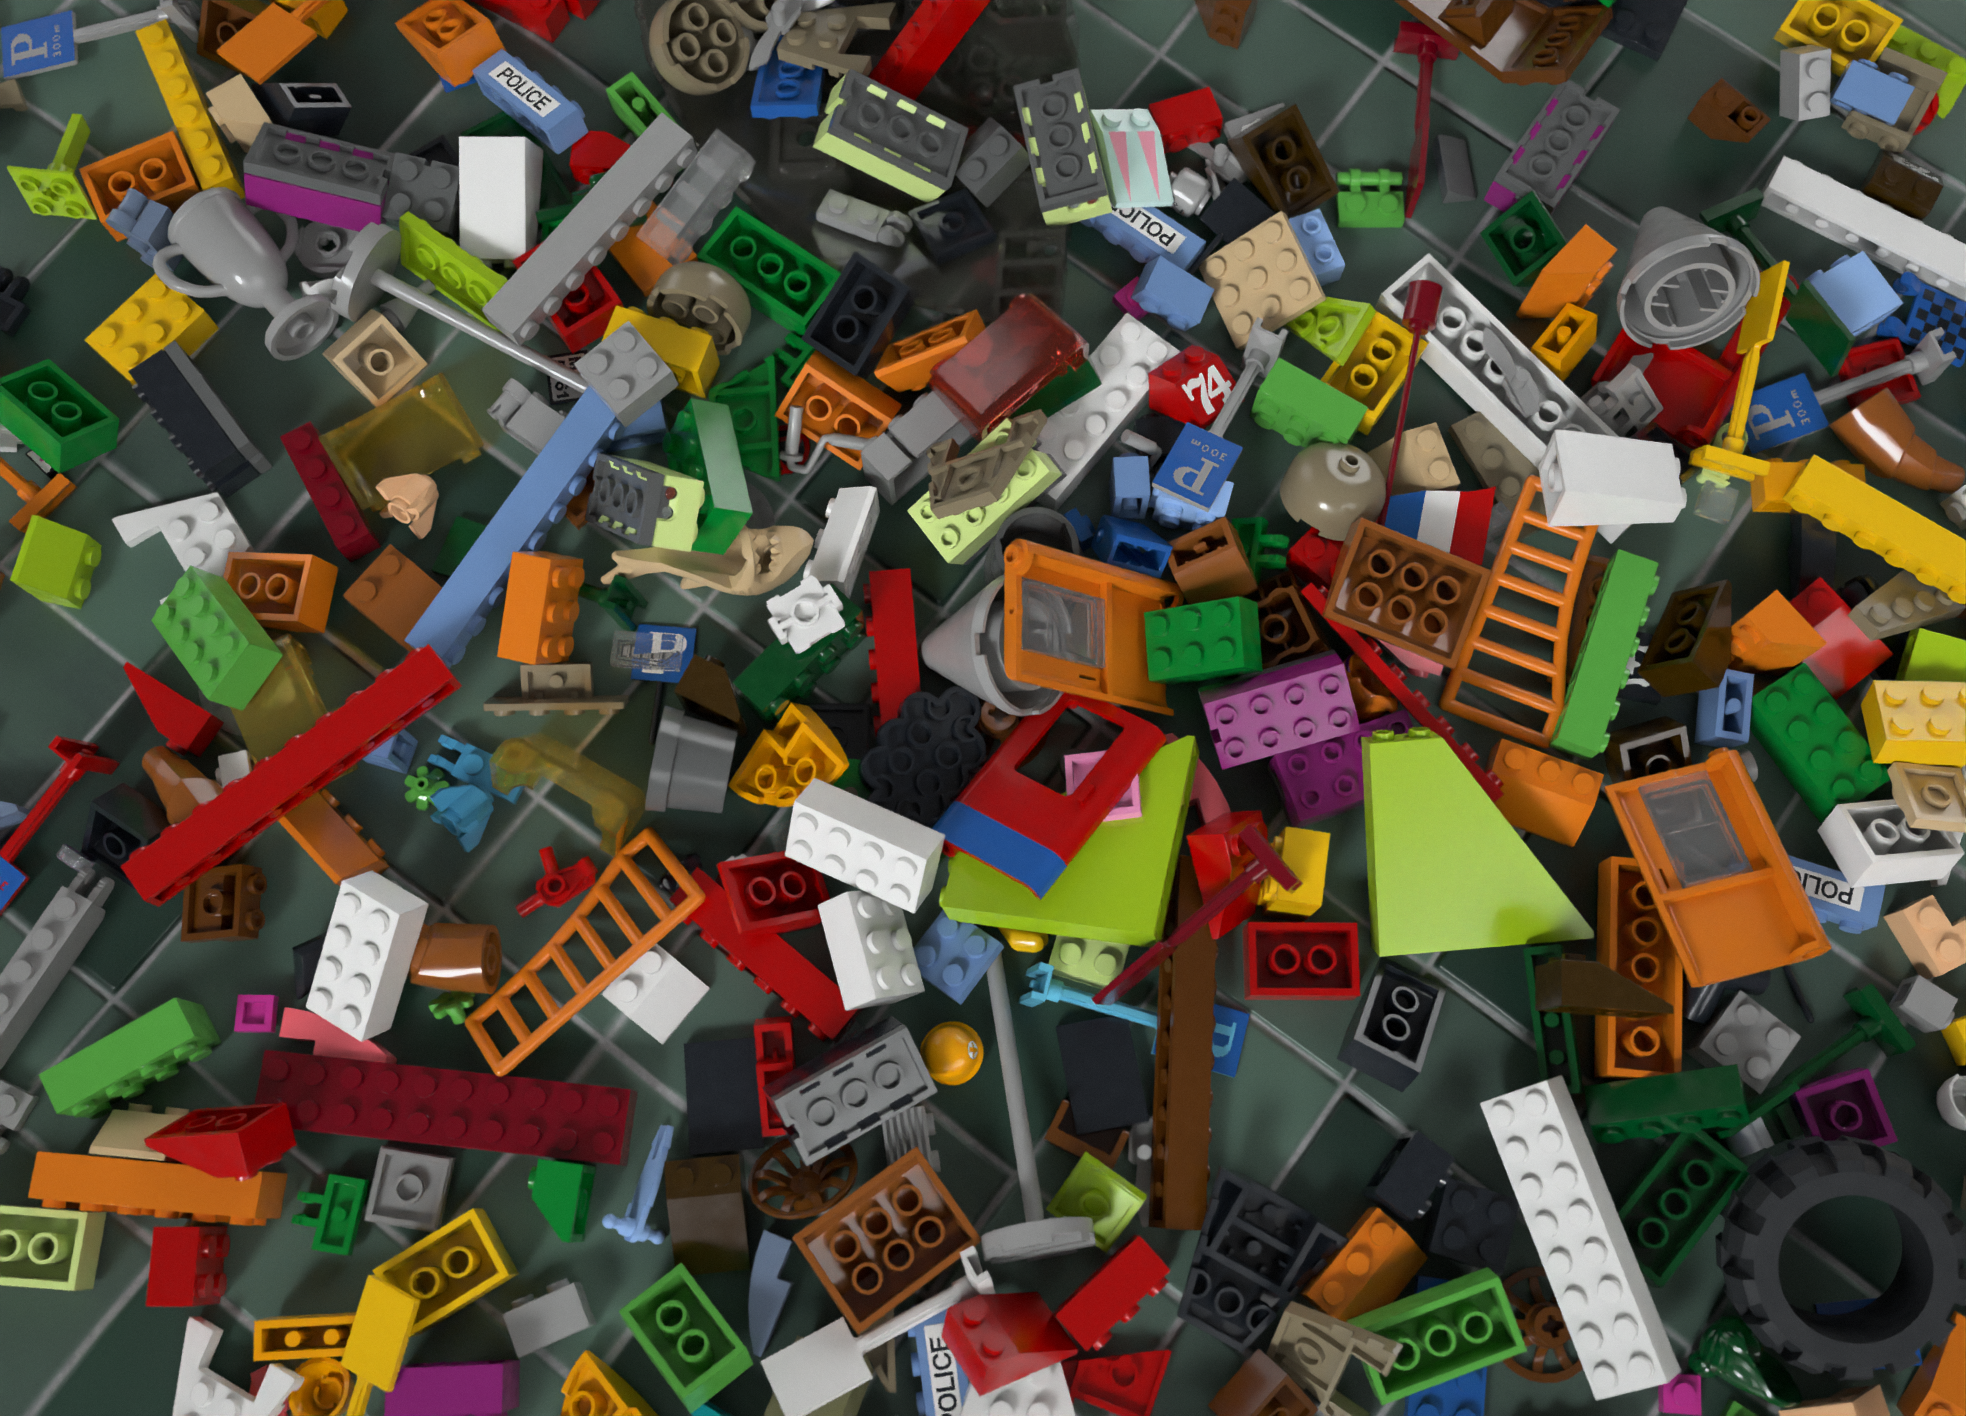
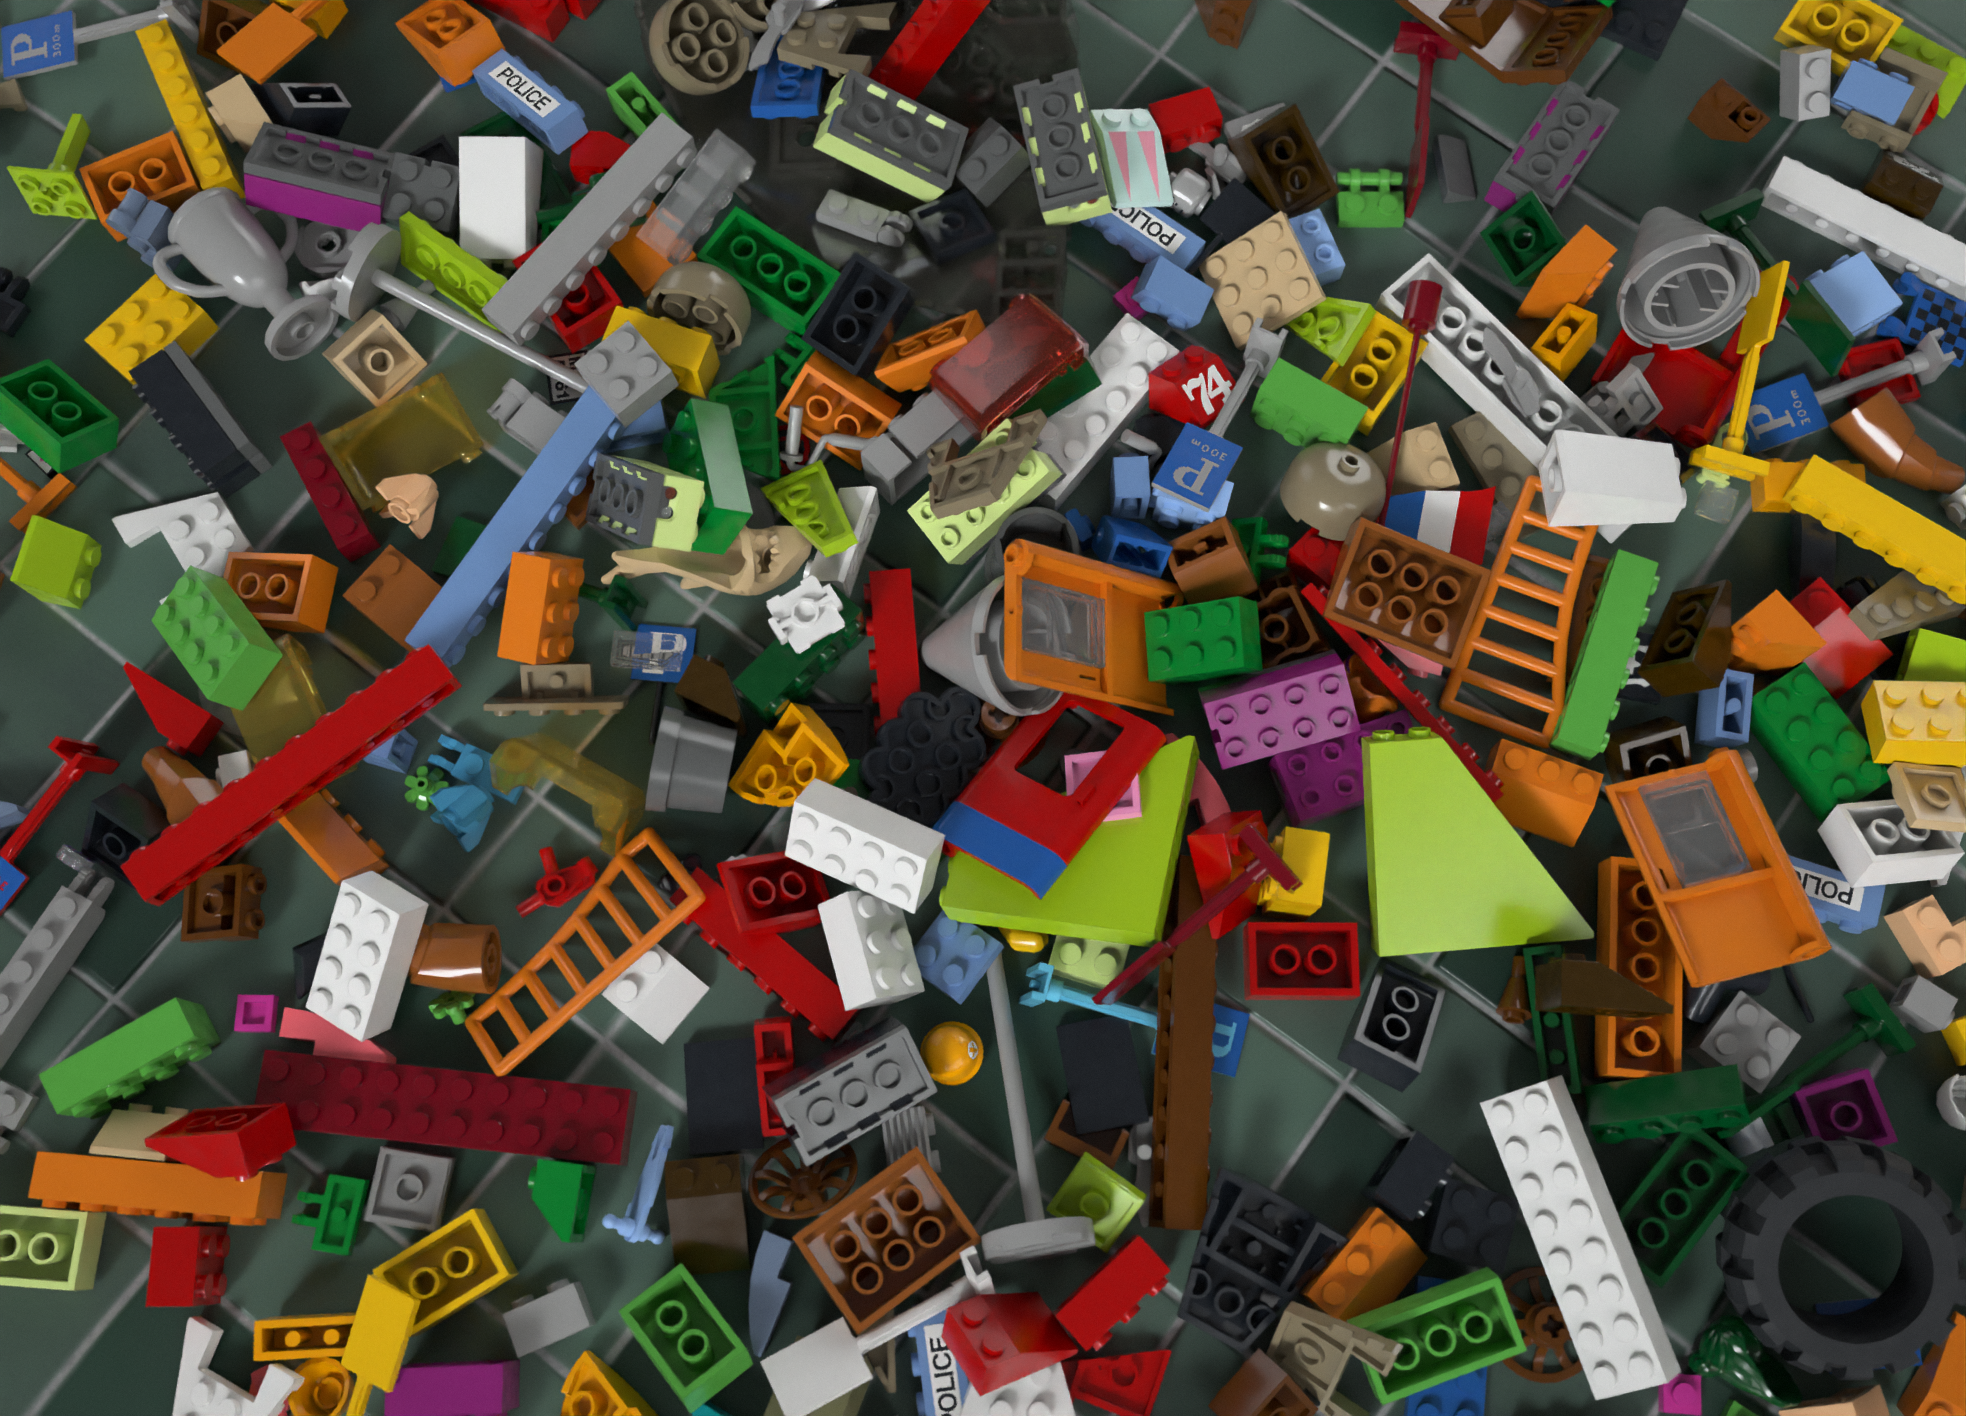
none -> lime wing [760,460,858,558]
none -> reddish brown cone [1496,956,1532,1024]

